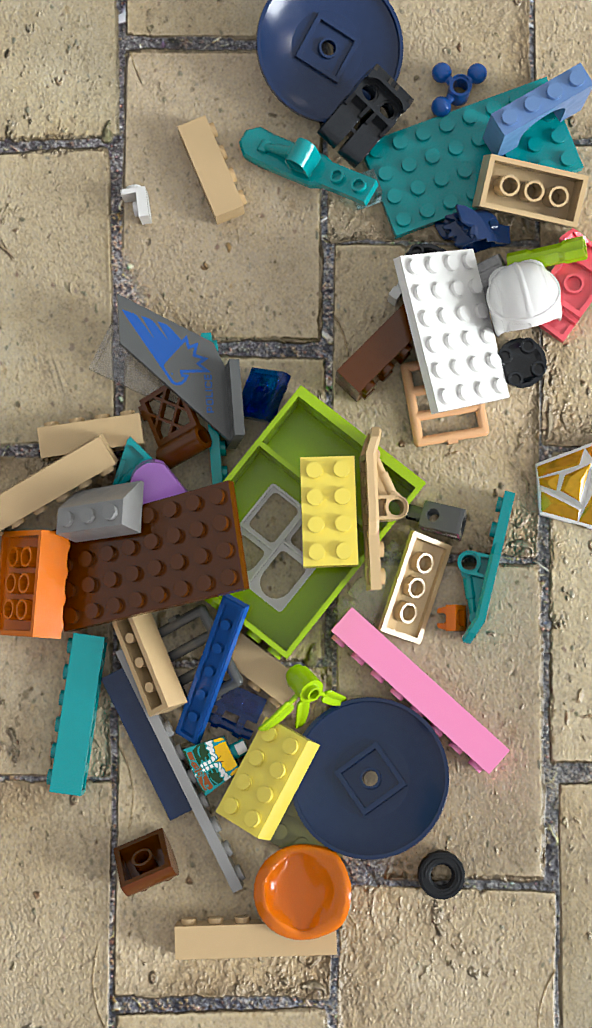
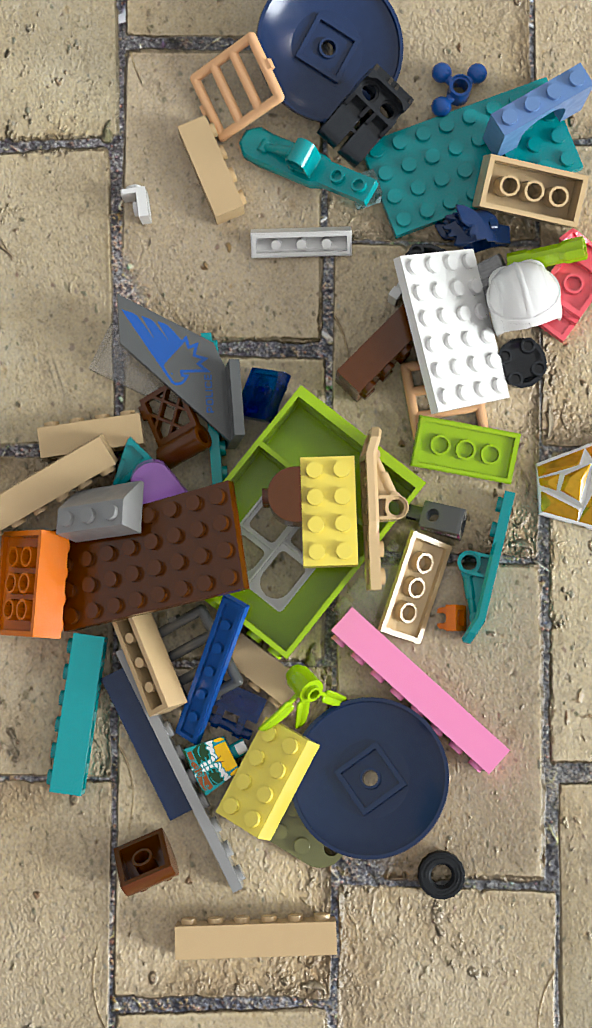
orange piece [254,844,351,940] -> none
none -> light nougat bar [190,32,285,142]
none -> white slope [250,226,352,258]
none -> reddish brown brick [262,466,302,527]
none -> lime tile [409,415,521,484]

